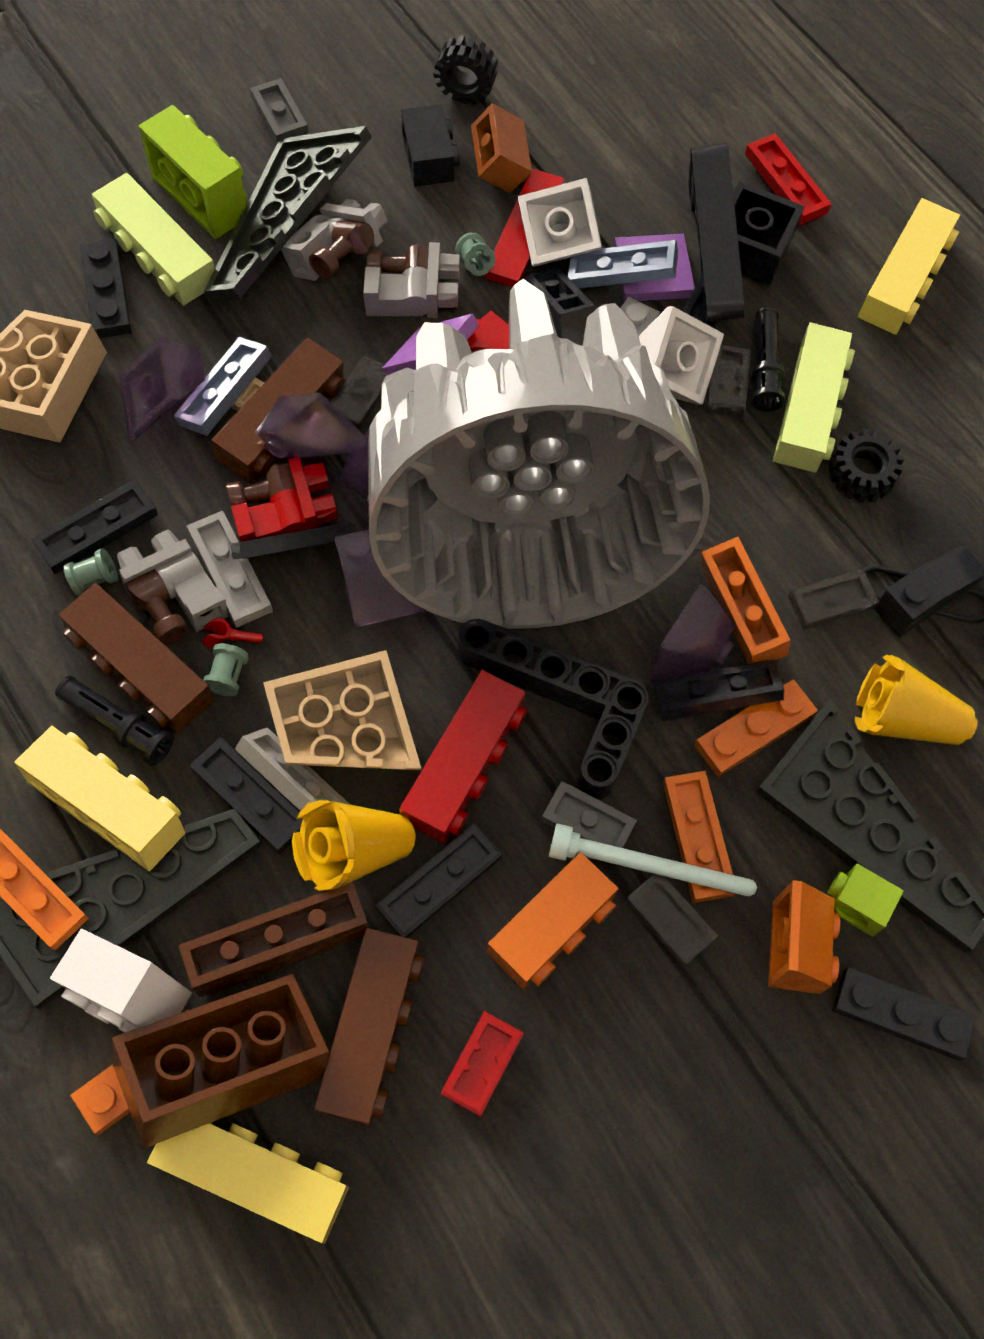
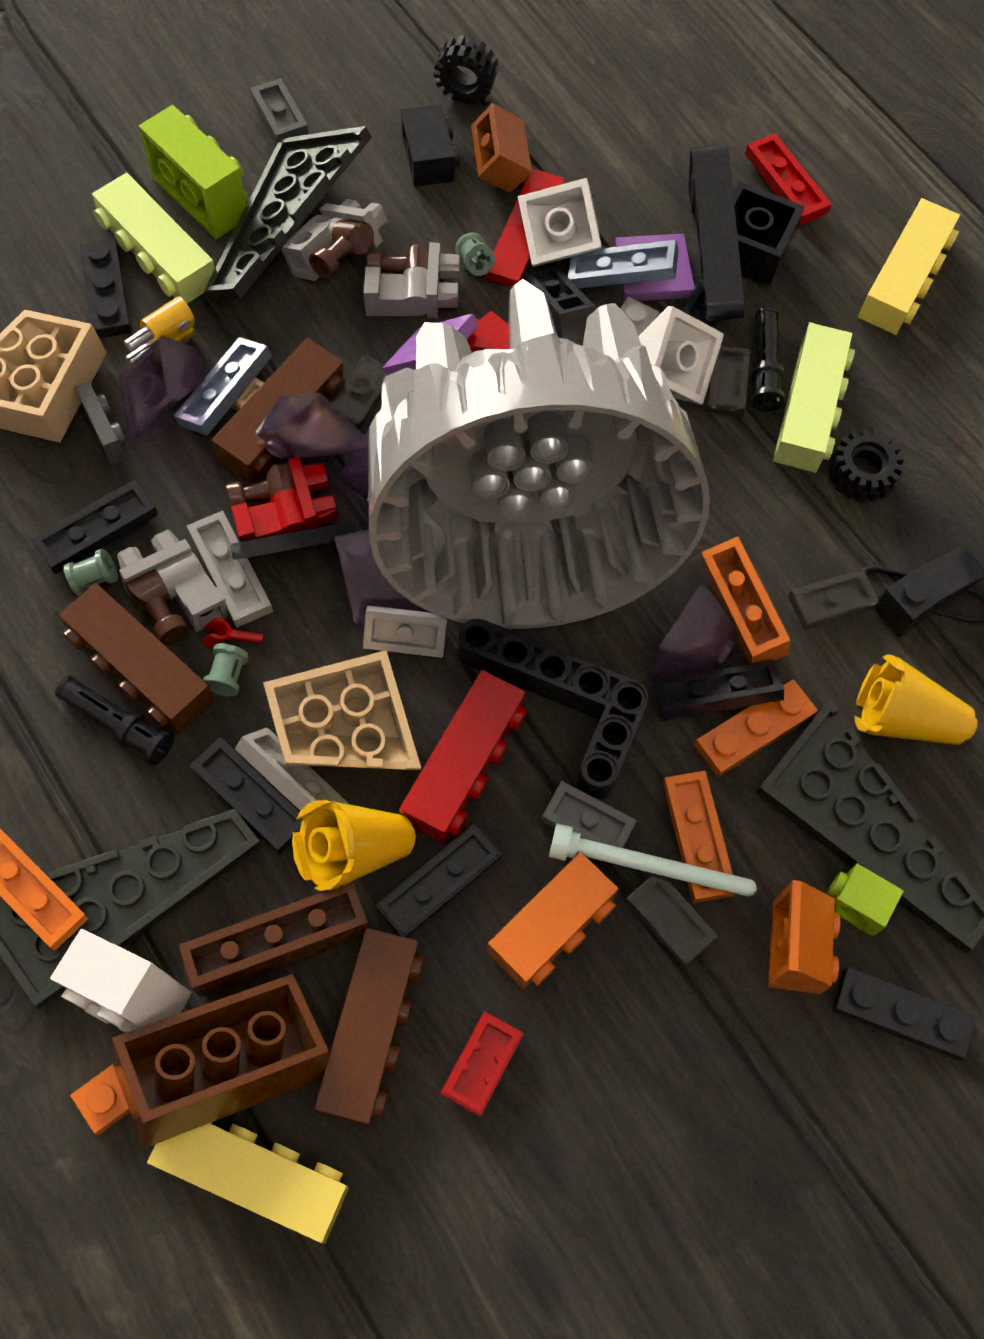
light yellow brick [14,726,186,872] -> none
none -> dark grey plate [75,381,127,466]
none -> yellow piece [125,296,195,367]
none -> light grey plate [363,605,448,658]

